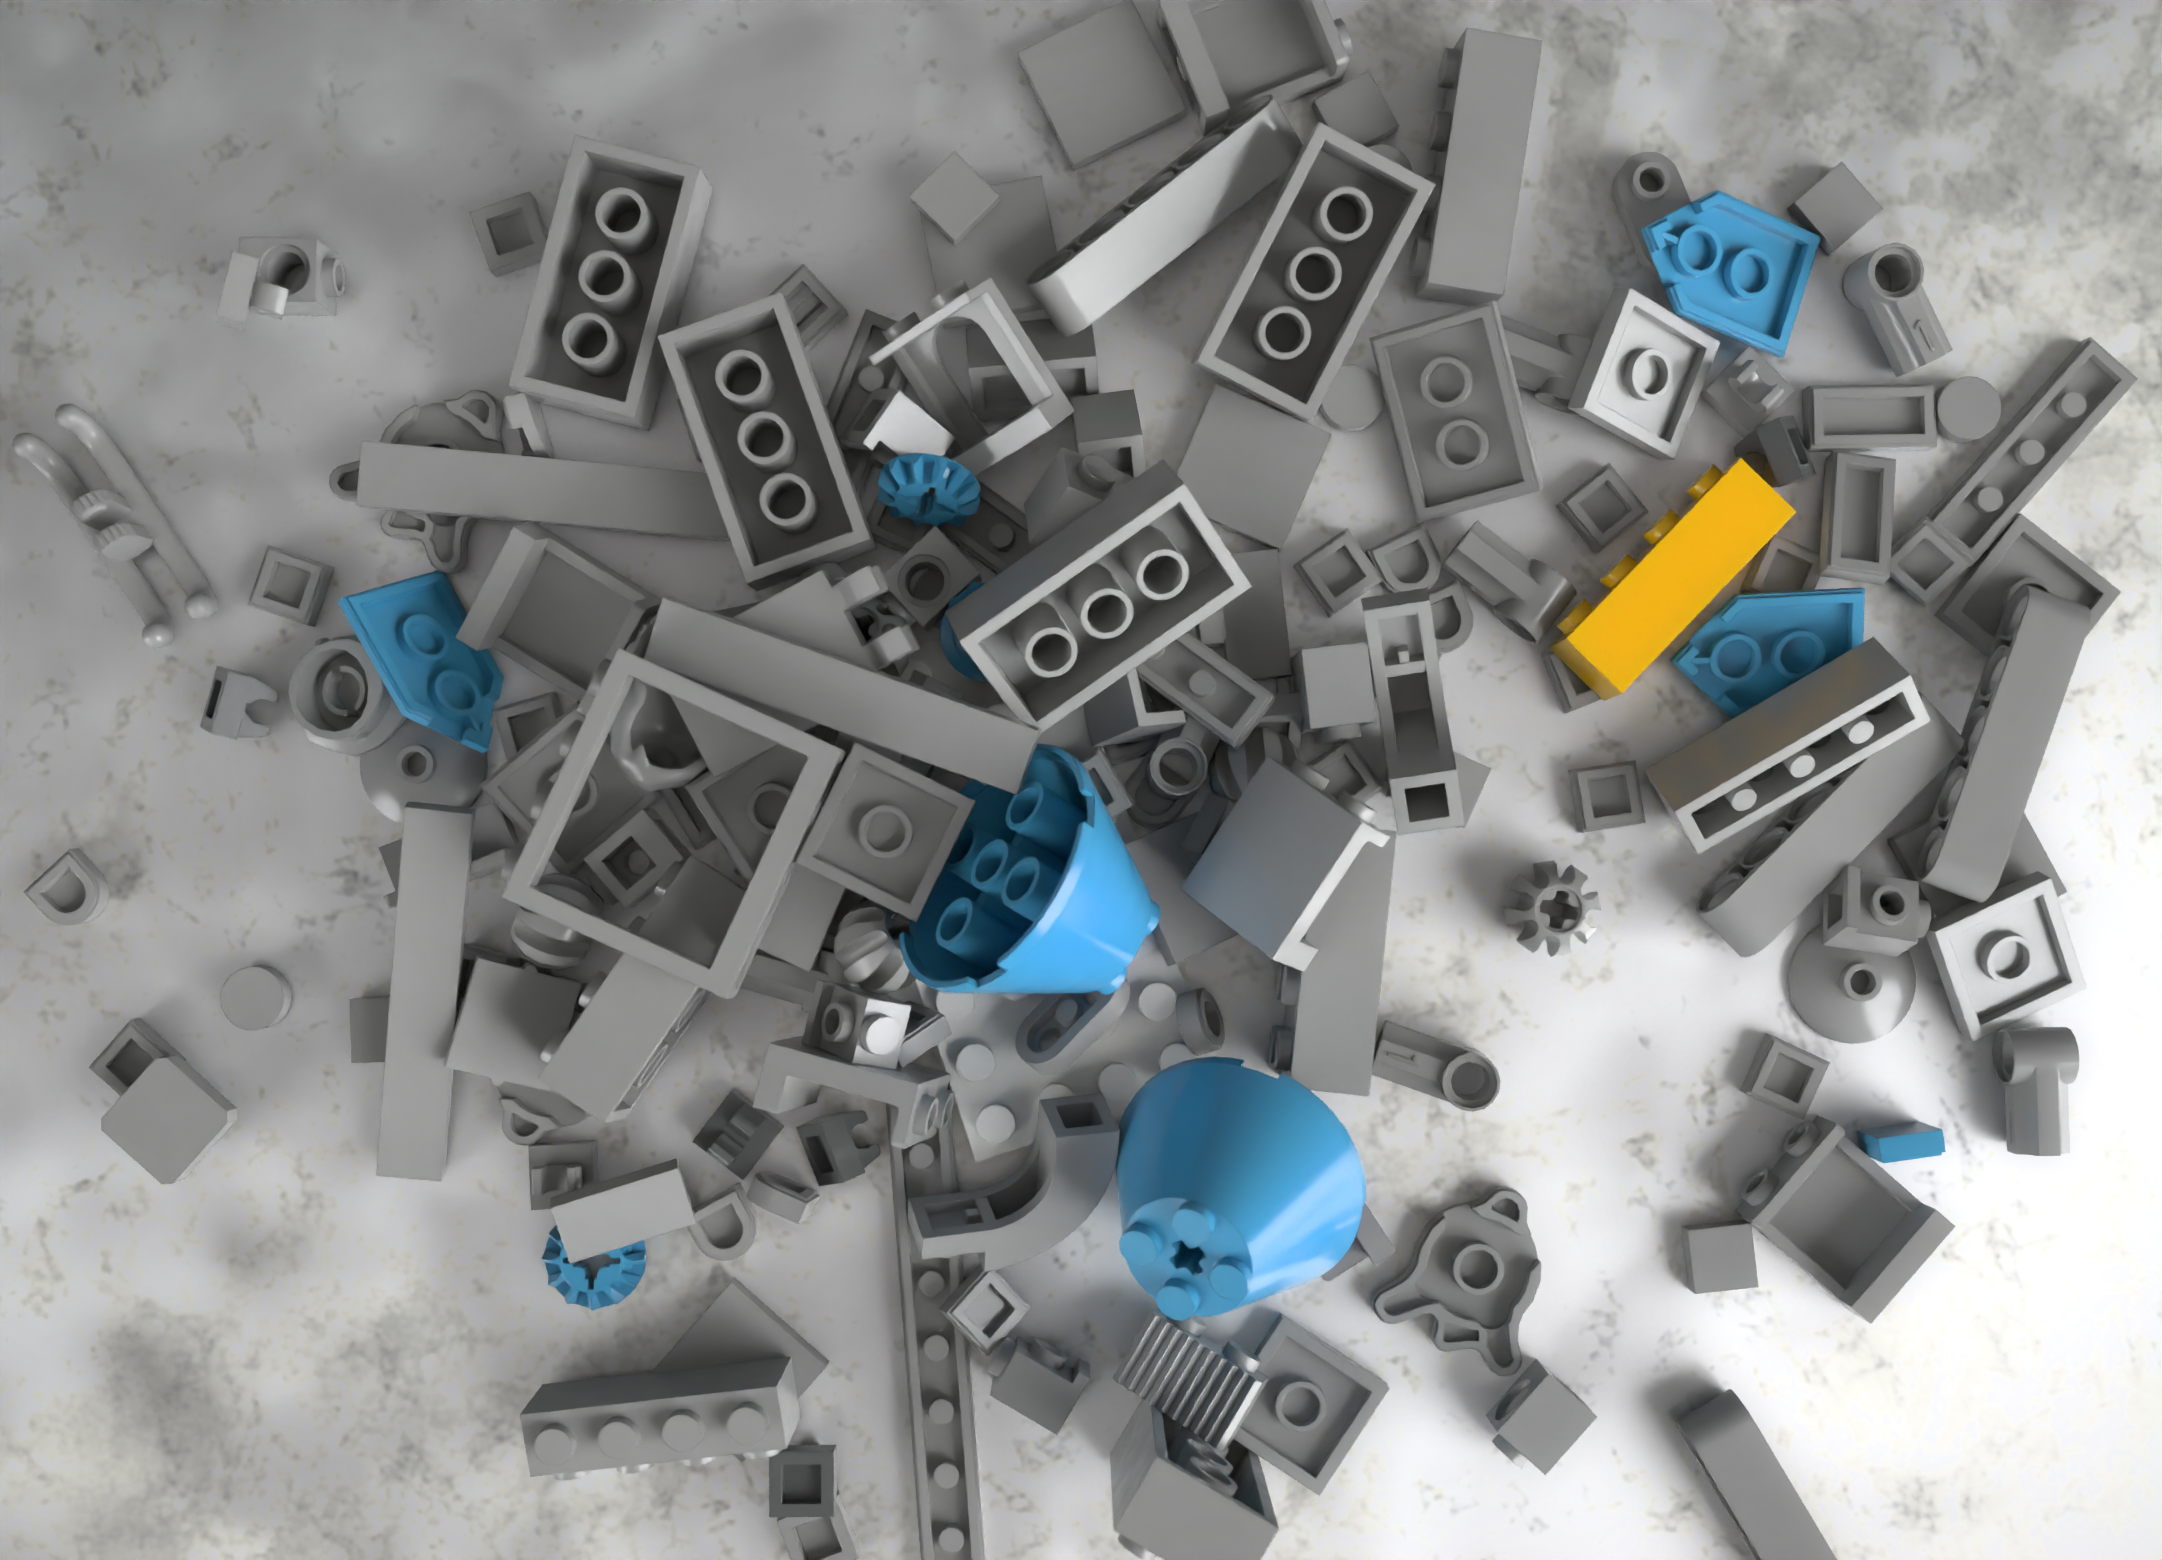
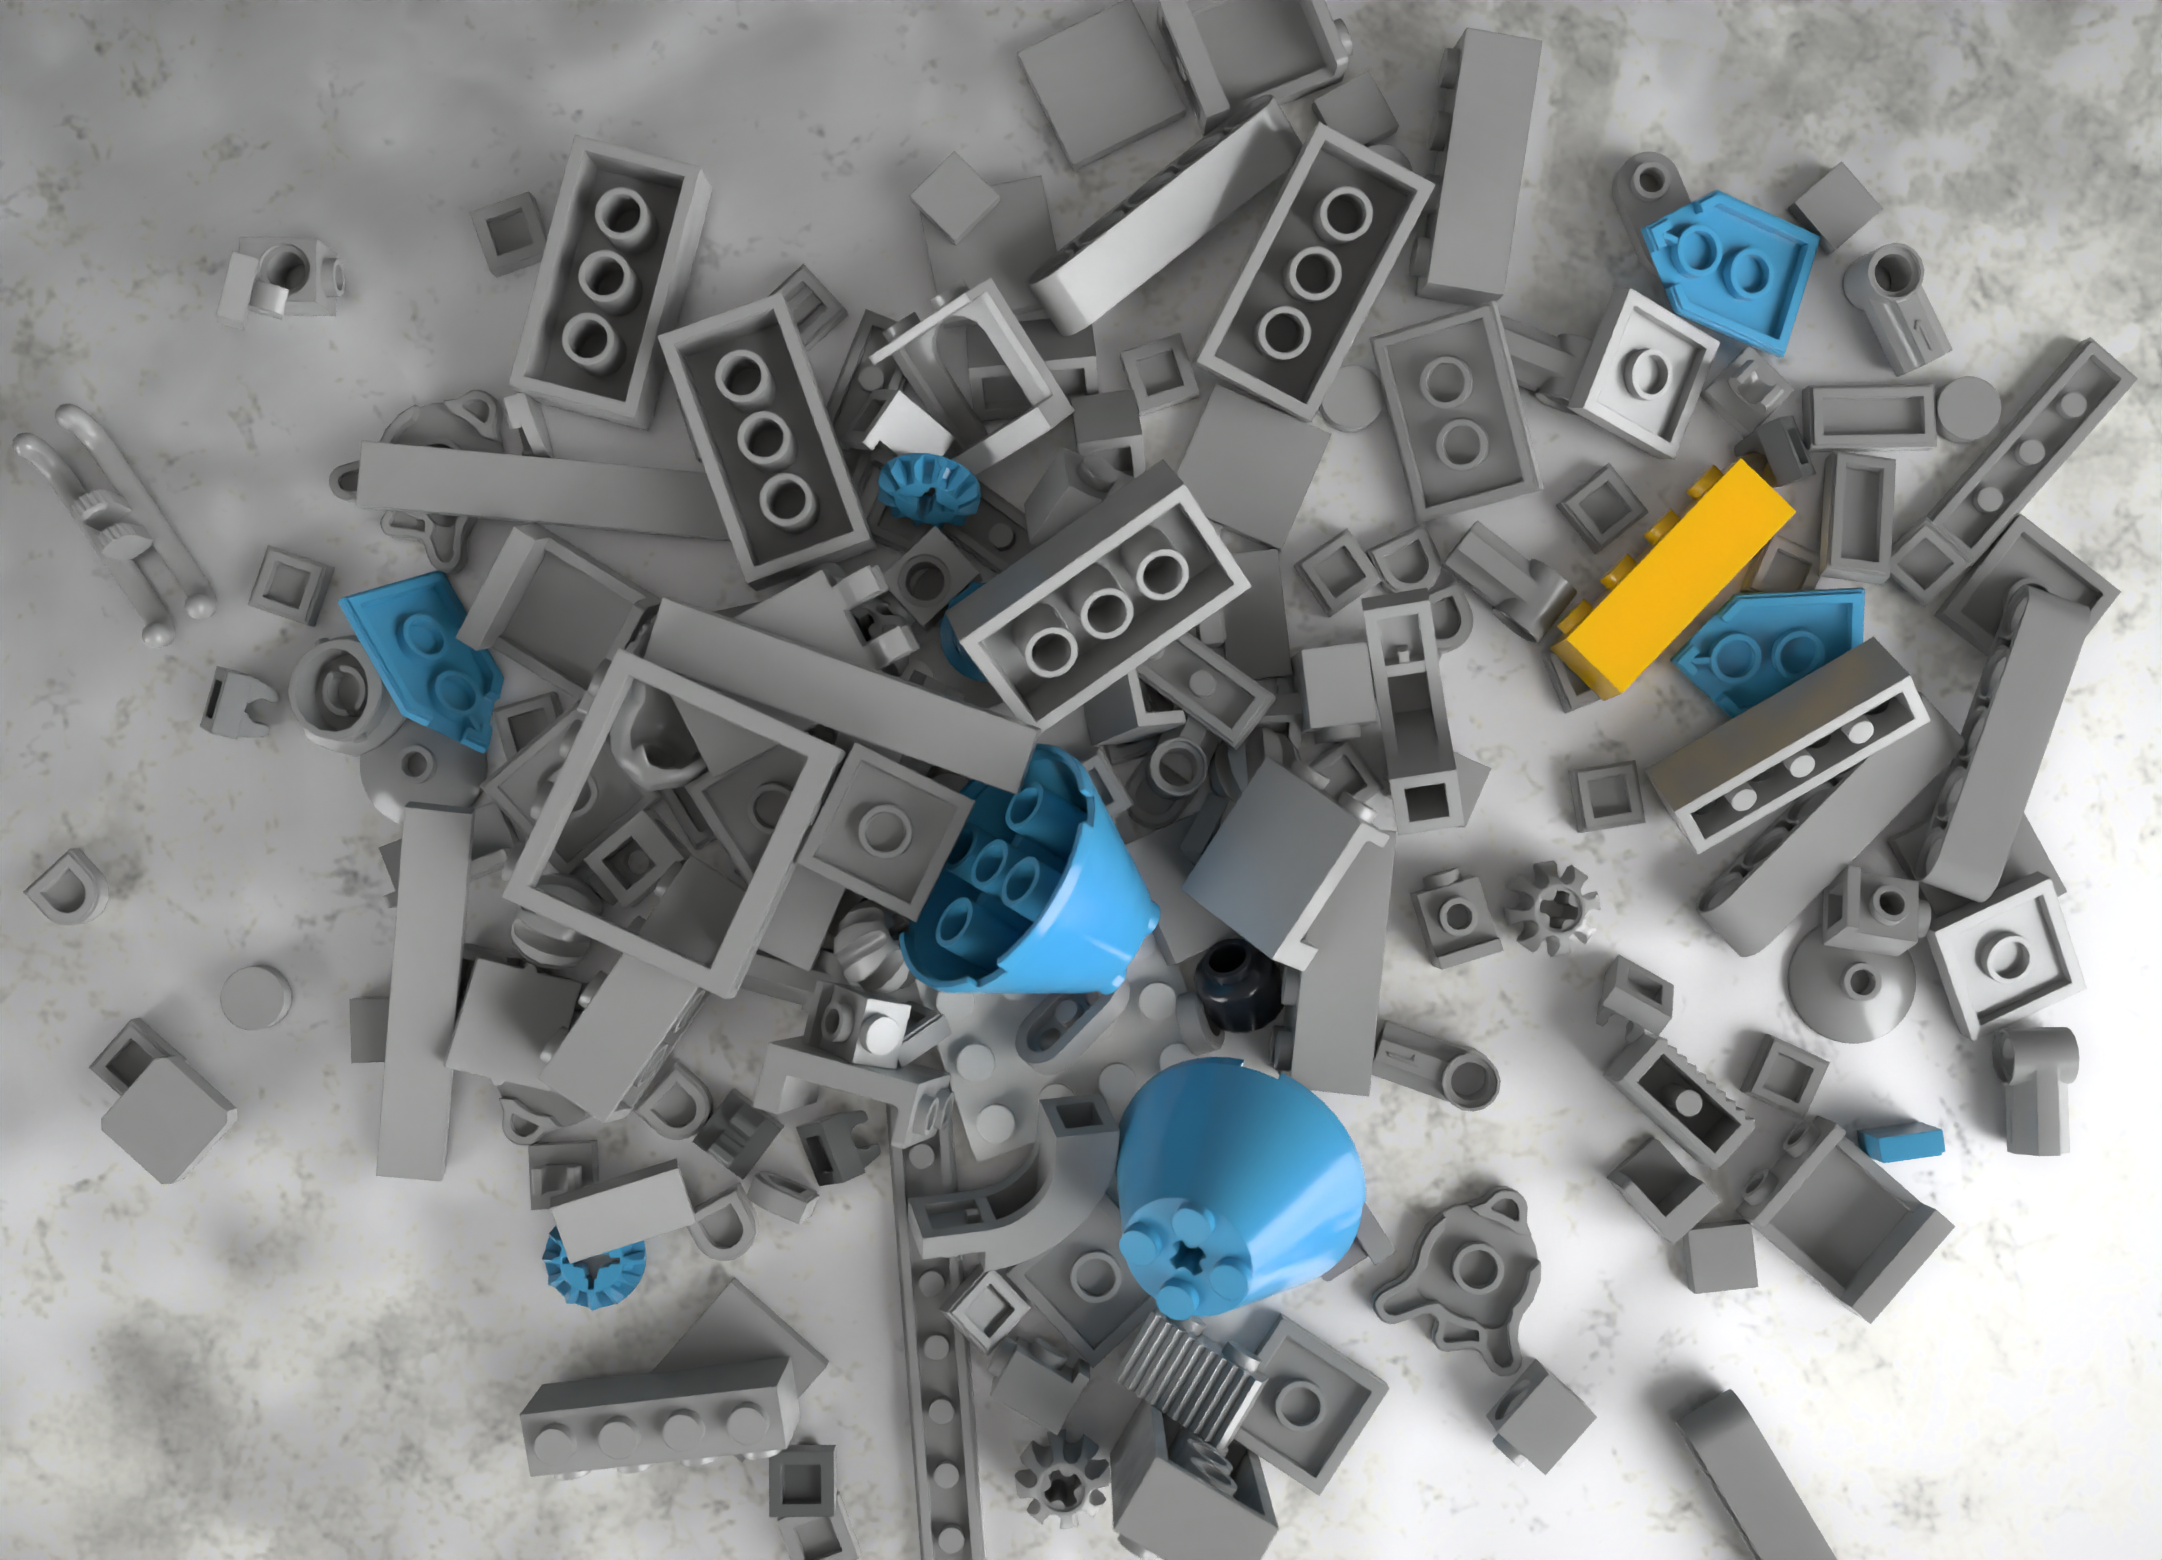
none -> light grey tile [633,1061,713,1140]
none -> light grey tile [1006,1191,1158,1368]
none -> light grey piece [1015,1429,1111,1529]
none -> light grey tile [1120,333,1200,417]
none -> black head [1194,938,1284,1034]
none -> light grey brick [1410,867,1504,970]
none -> light grey tile [1596,954,1674,1043]
none -> light grey brick [1602,1032,1755,1171]
none -> light grey panel [1606,1138,1721,1245]

